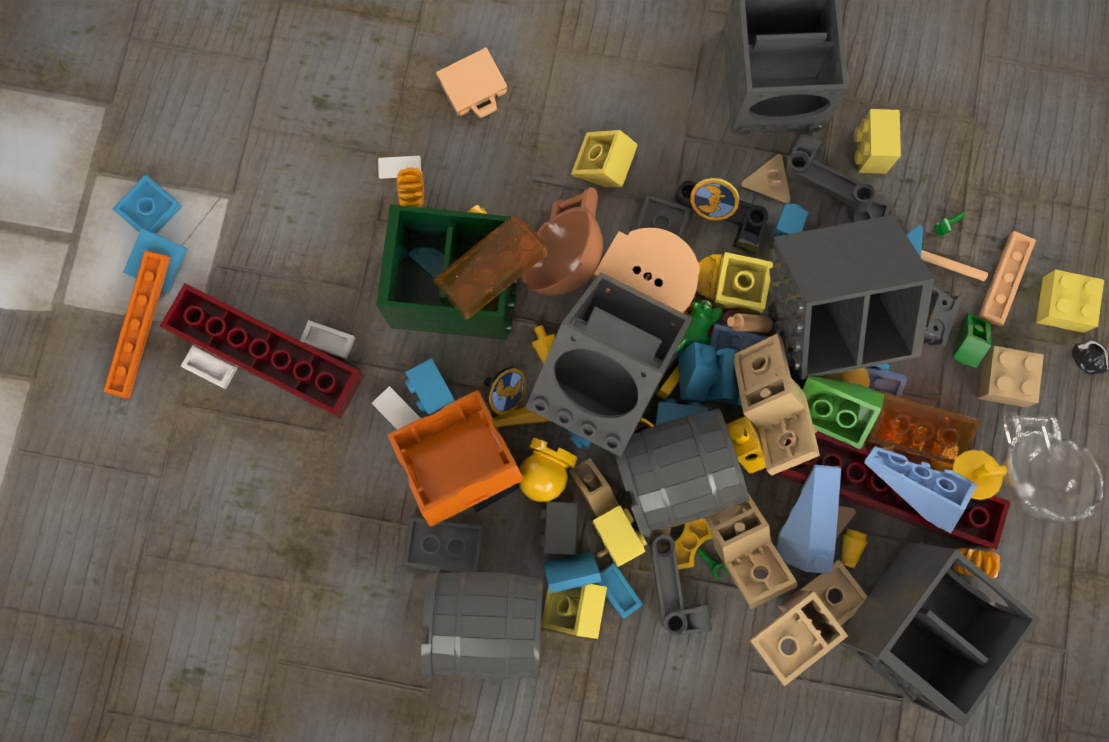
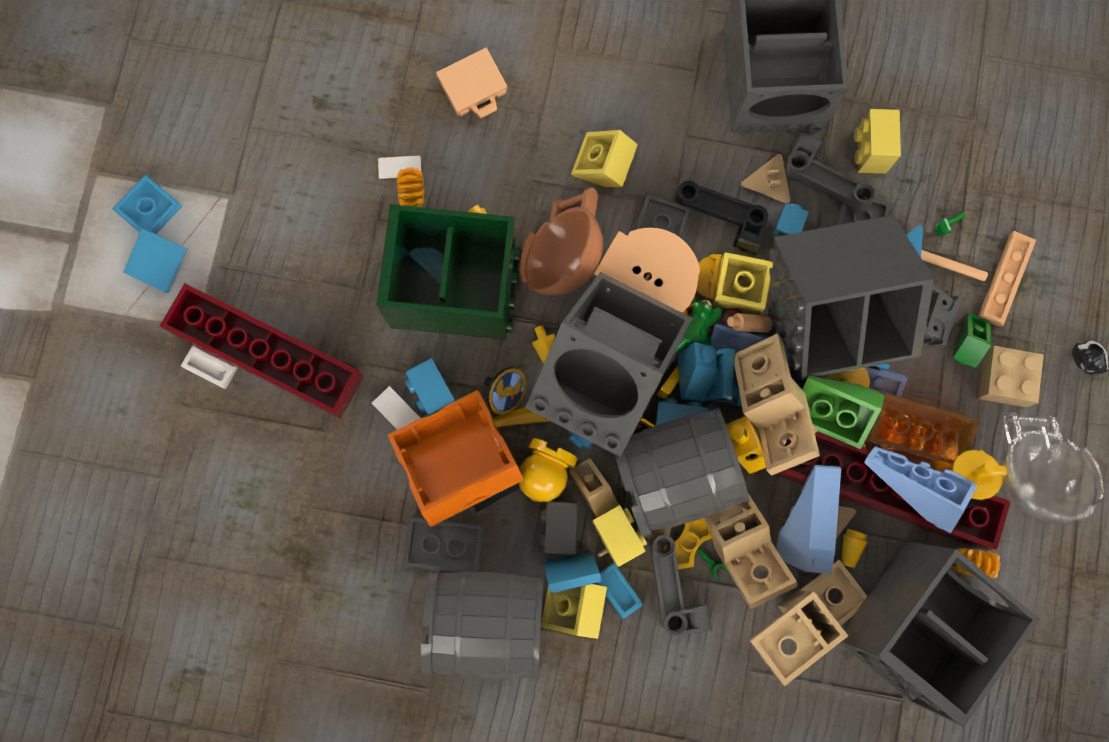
orange tile [103,250,171,399] -> none
white tile [300,320,355,360] -> none
clear orange slope [433,215,547,320] -> none
shield [690,178,739,221] -> none
light yellow brick [1036,269,1104,333] -> none

